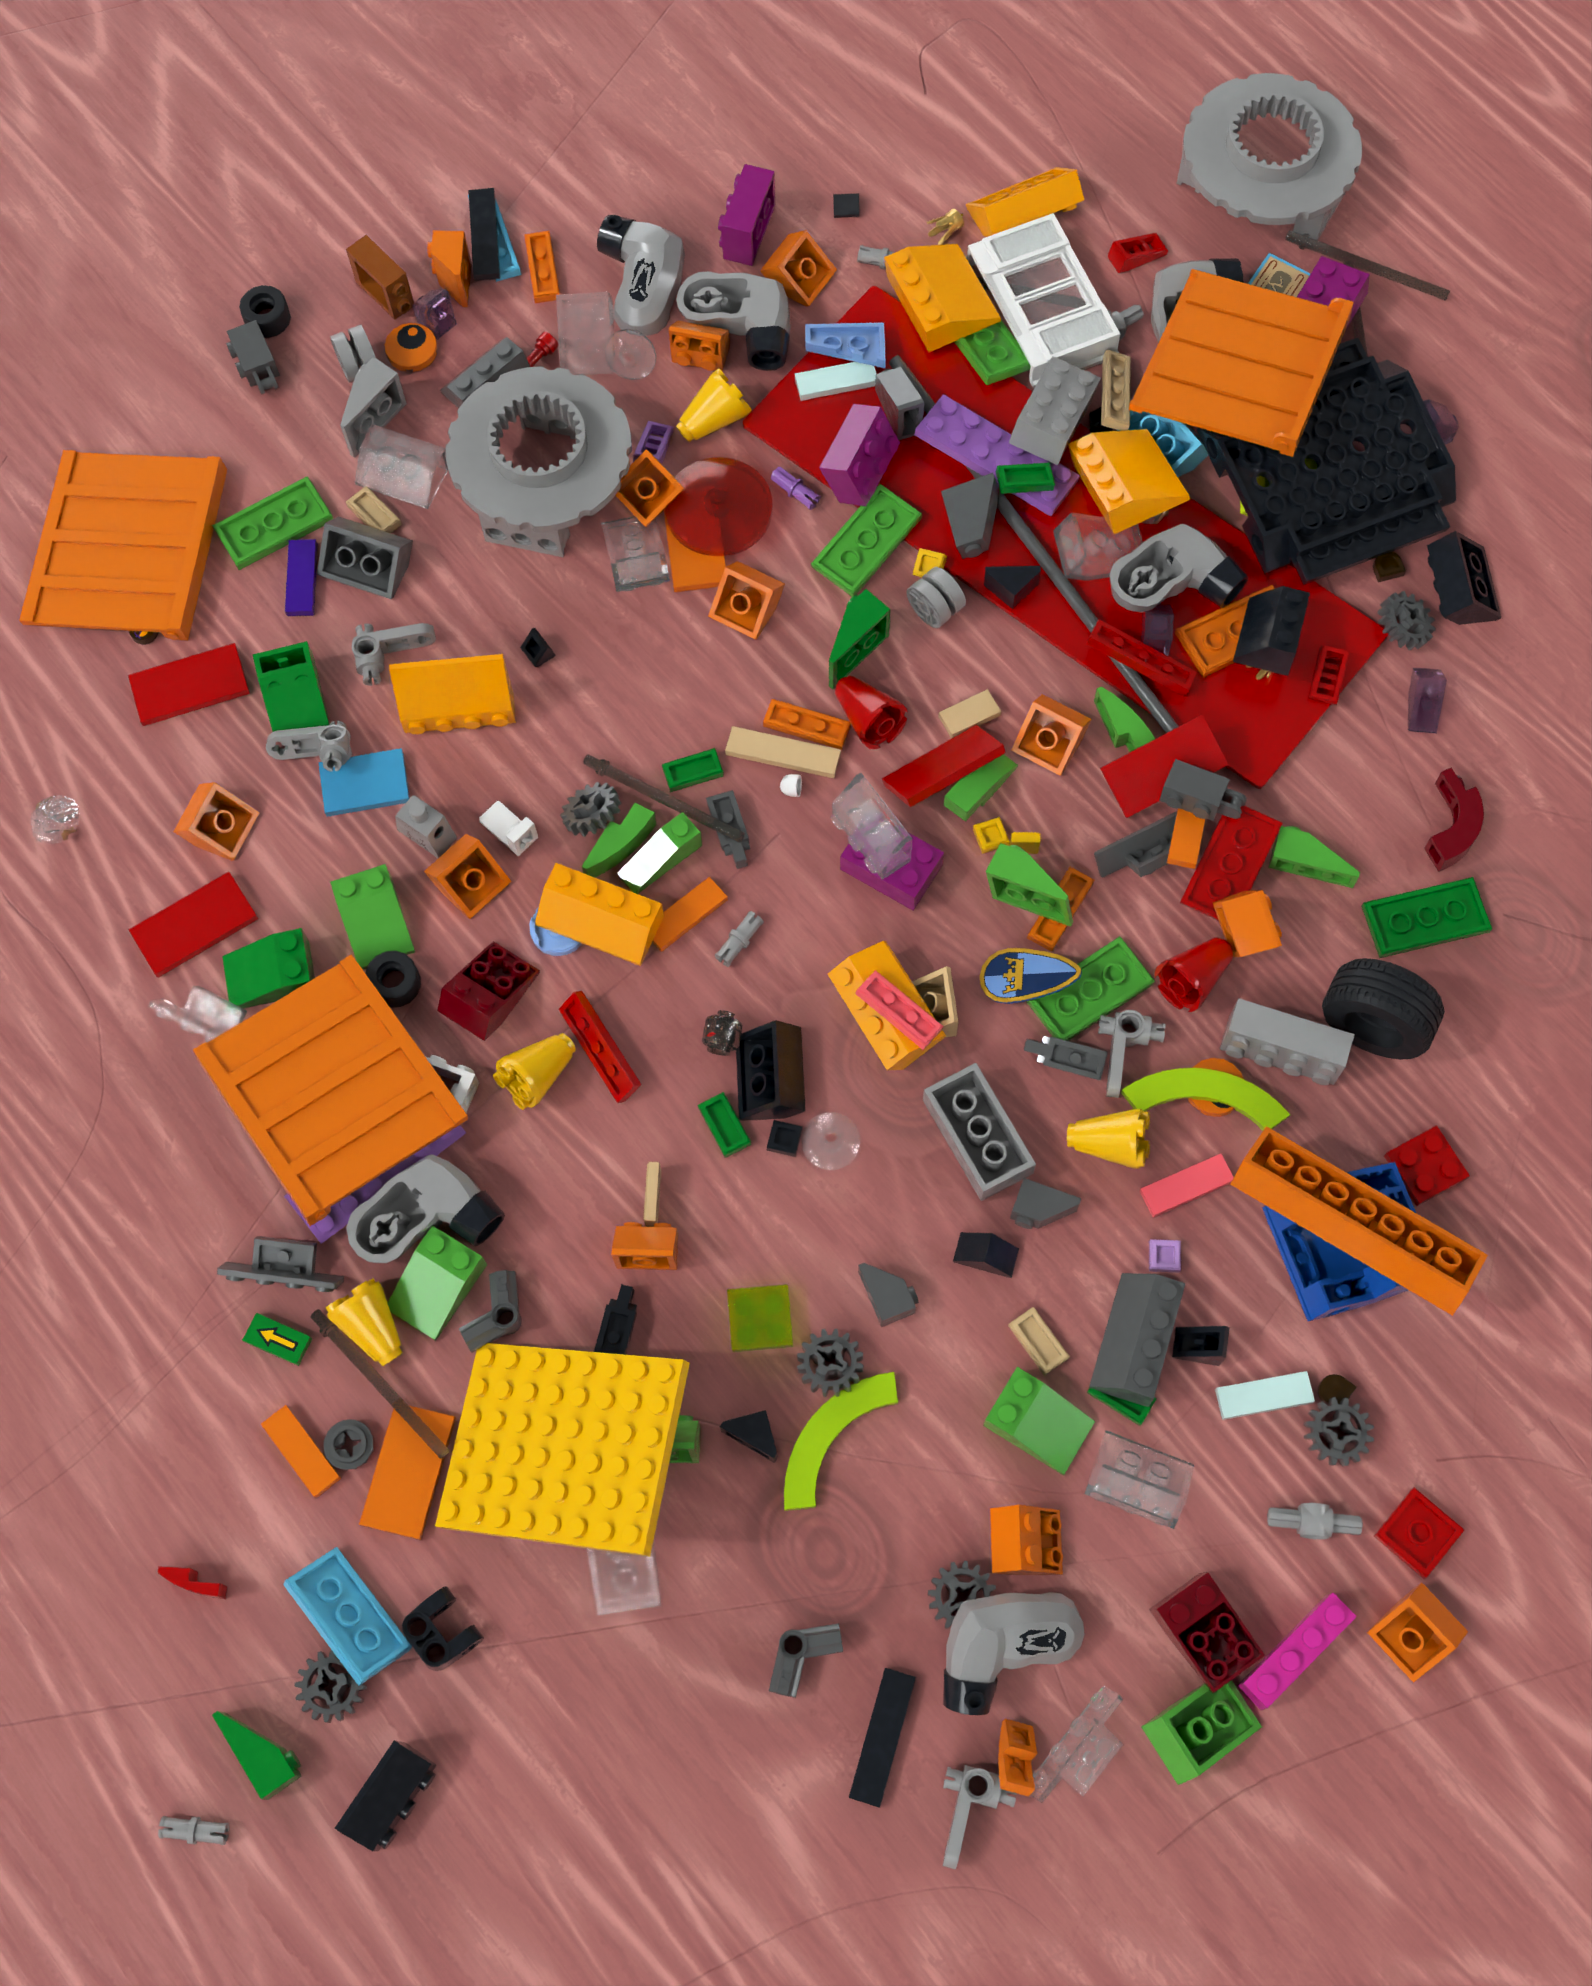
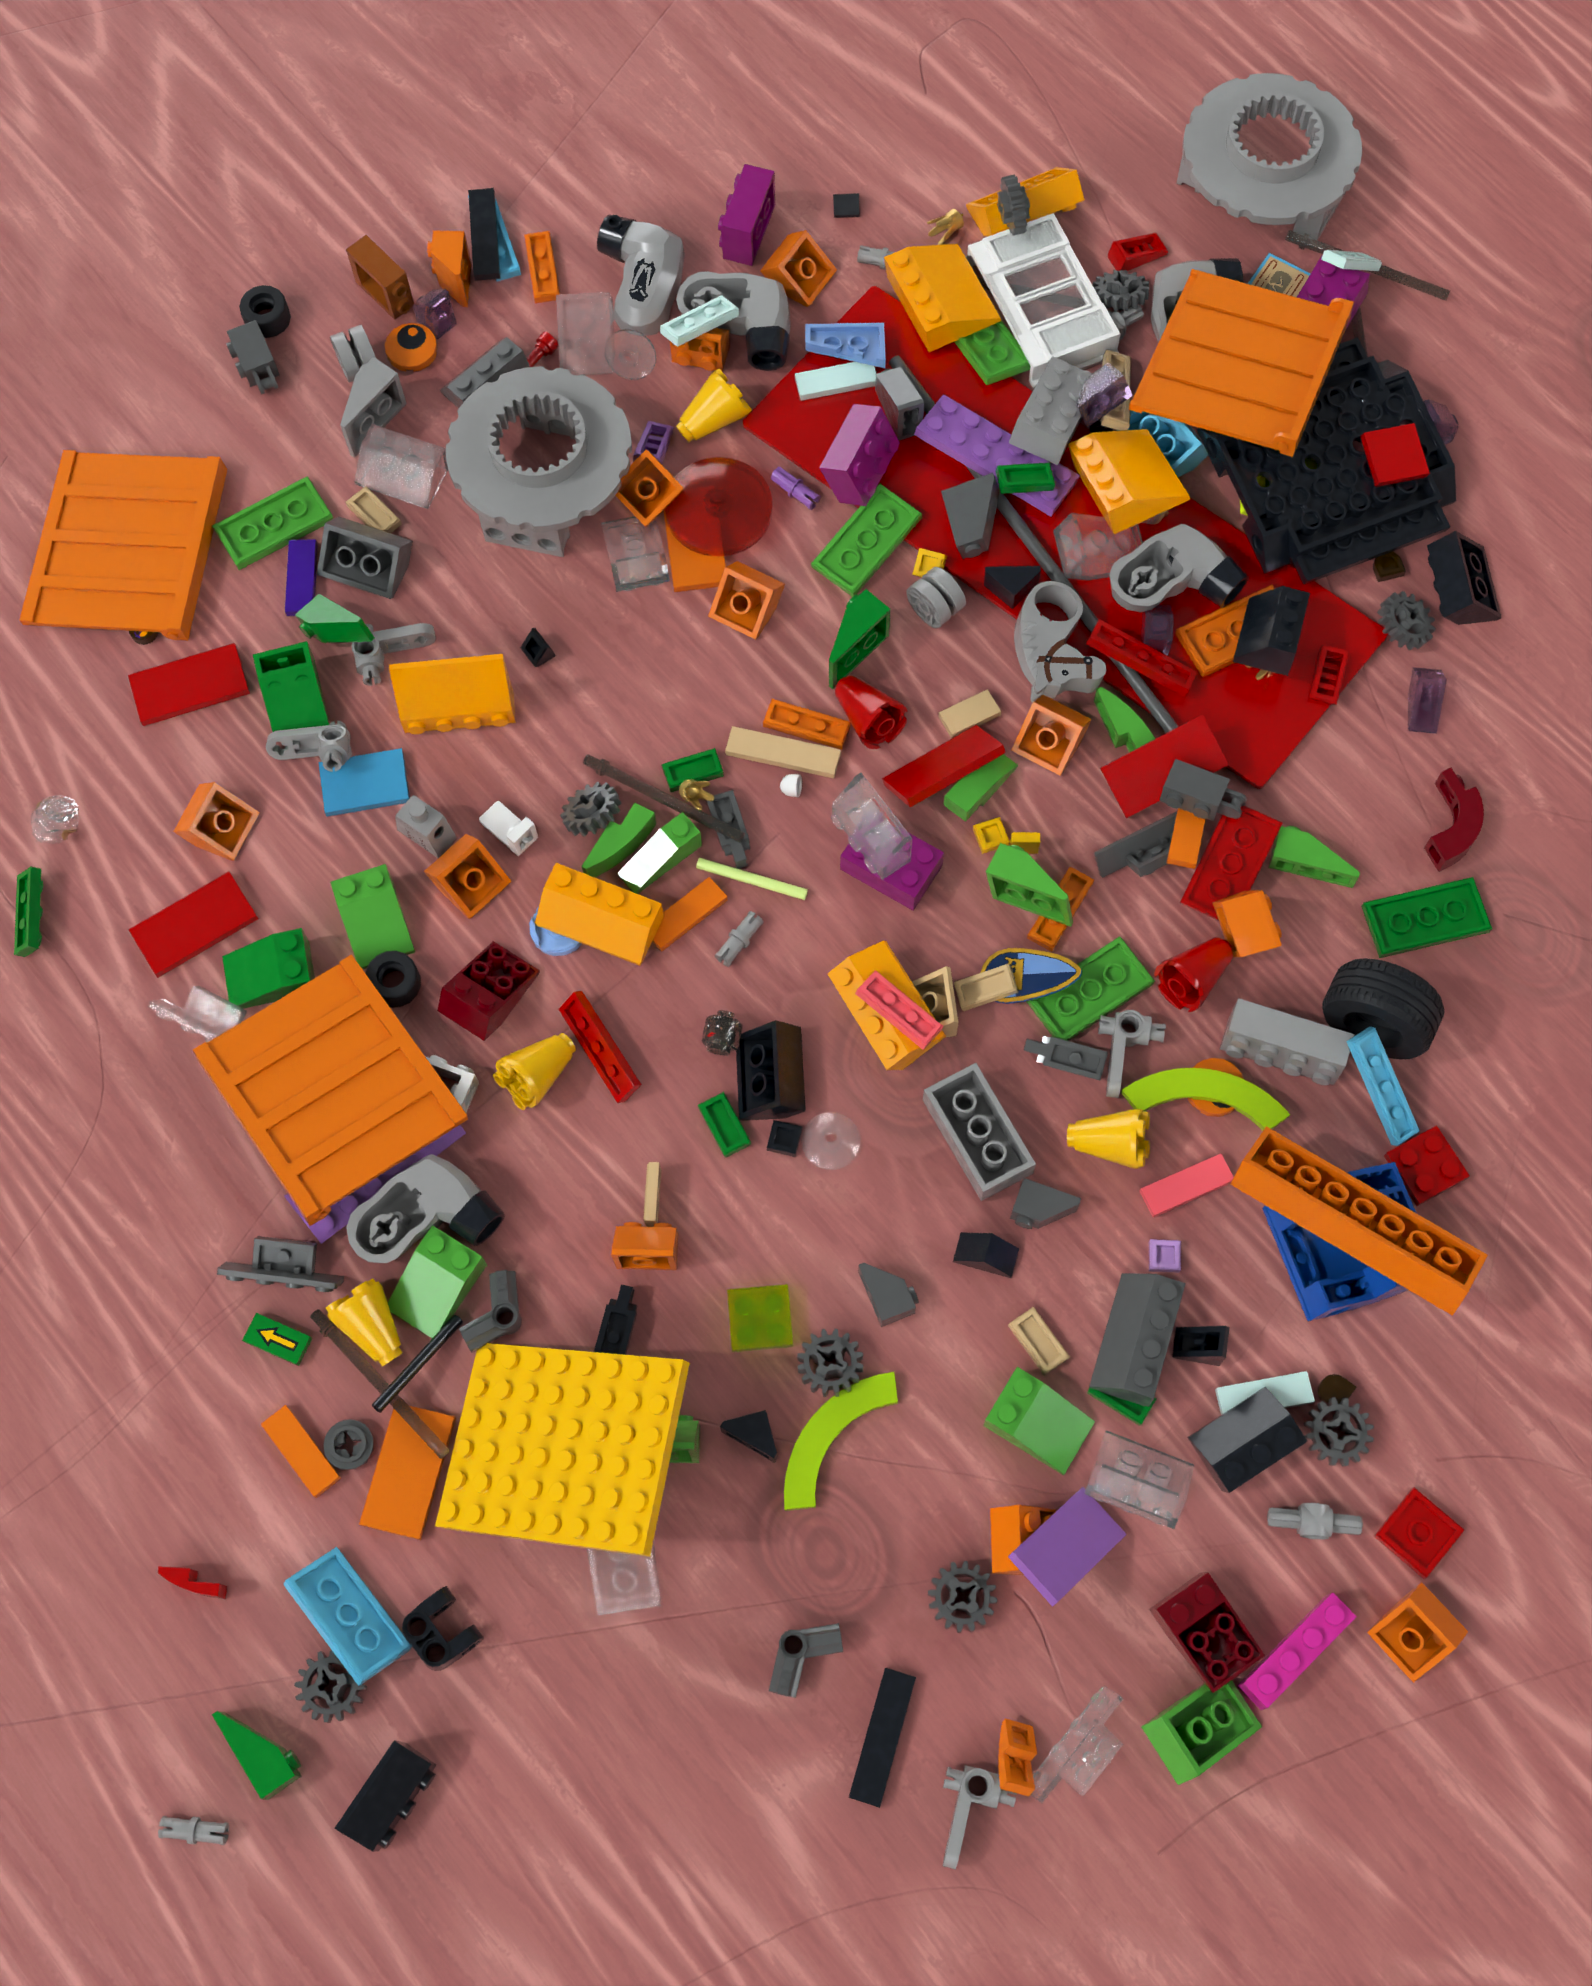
light grey piece [943,1592,1085,1716] -> none
none -> green plate [14,866,44,957]
none -> green slope [295,594,375,643]
none -> black piece [372,1315,463,1413]
none -> light aqua tile [660,295,739,347]
none -> pearl gold piece [679,779,714,810]
none -> yellowish green piece [696,857,808,900]
none -> tan tile [954,964,1018,1011]
none -> dark grey gear [997,174,1030,236]
none -> medium lavender tile [1008,1487,1127,1607]
none -> light grey animal [1014,581,1106,702]
none -> clear purple slope [1076,362,1133,427]
none -> dark grey gear [1093,270,1149,311]
none -> black slope [1187,1387,1308,1493]
none -> light aqua tile [1321,250,1382,271]
none -> medium azure tile [1346,1027,1420,1146]
none -> red tile [1361,423,1430,487]

